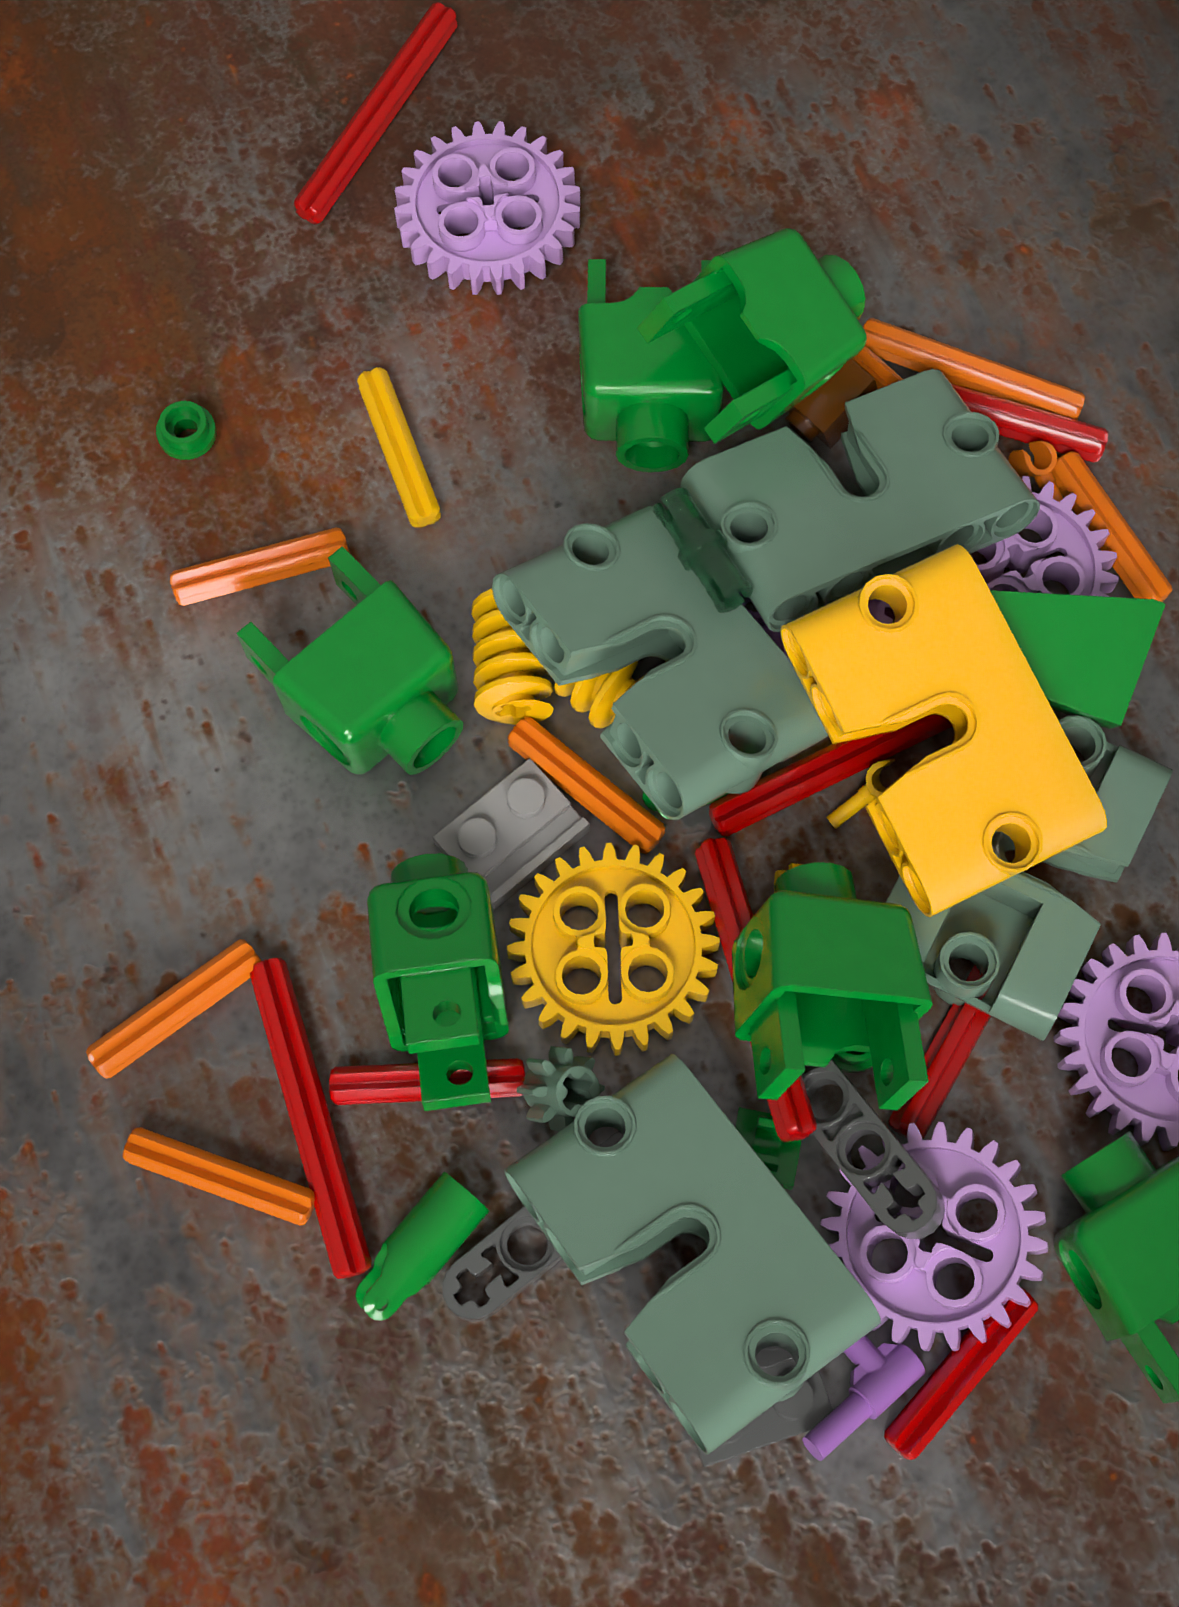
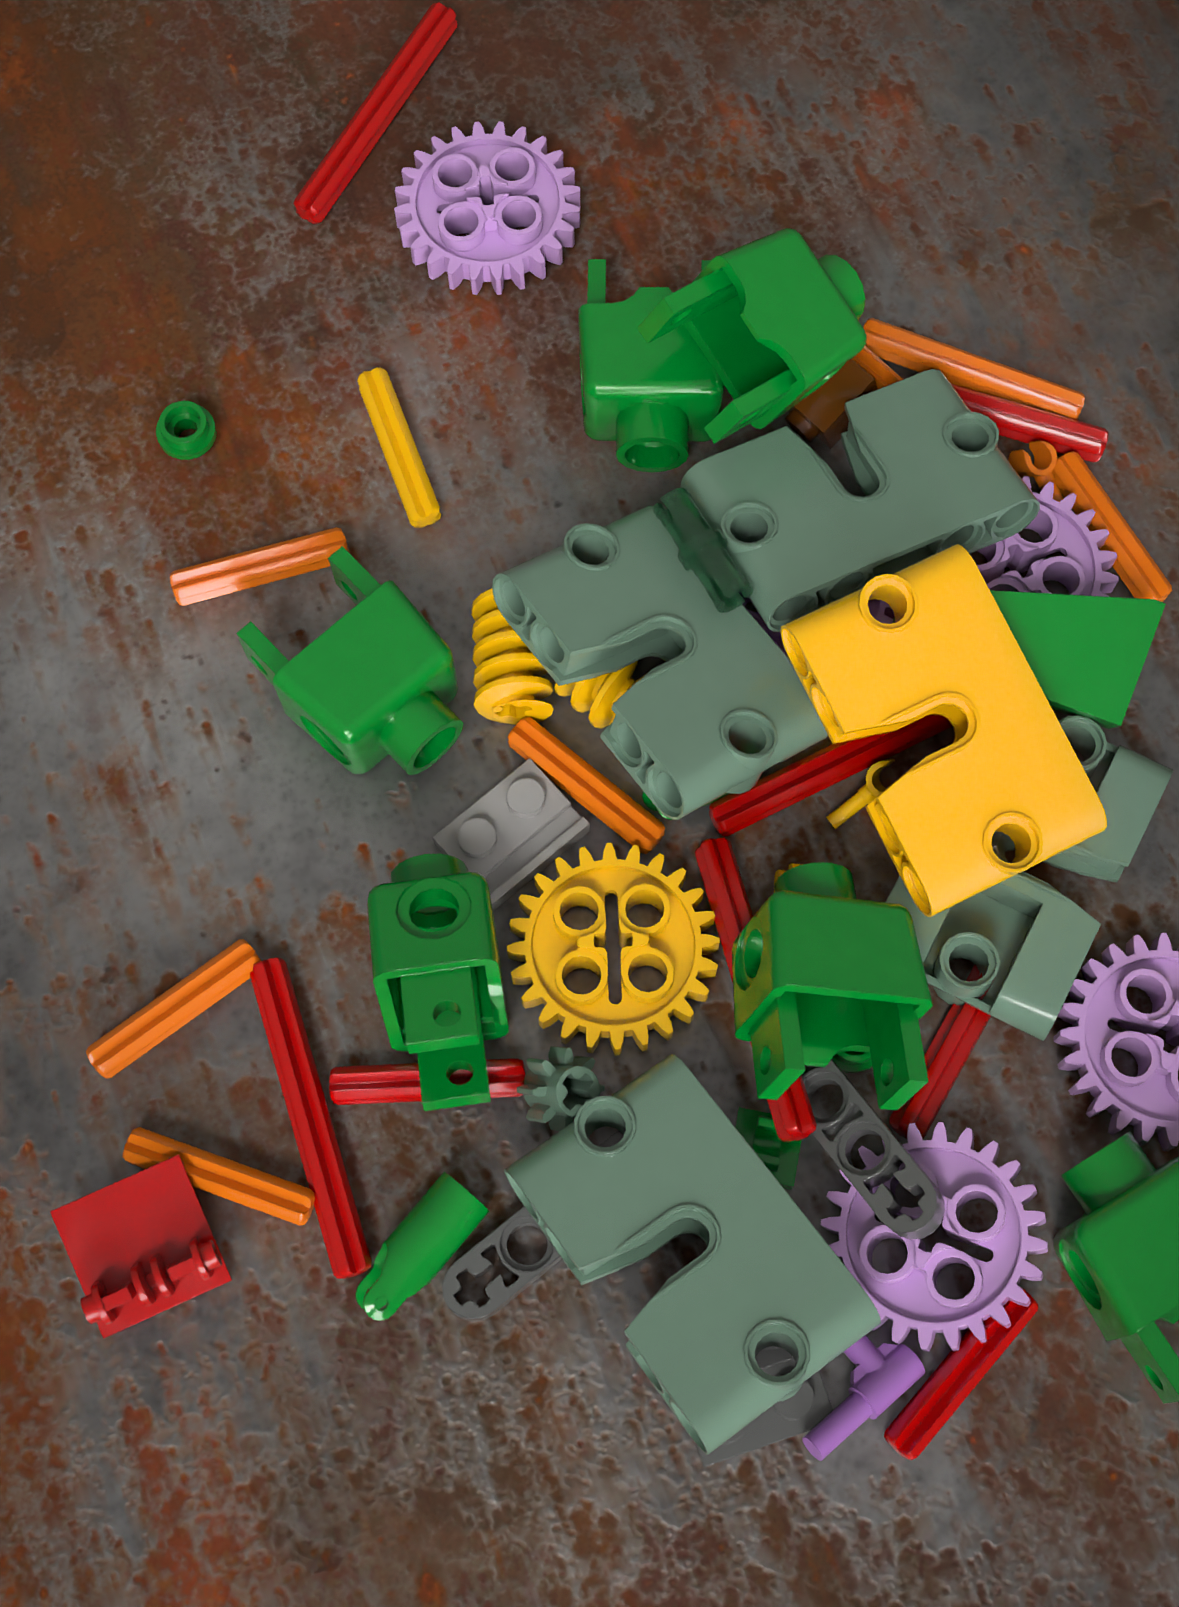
none -> red hinge [50,1154,232,1339]

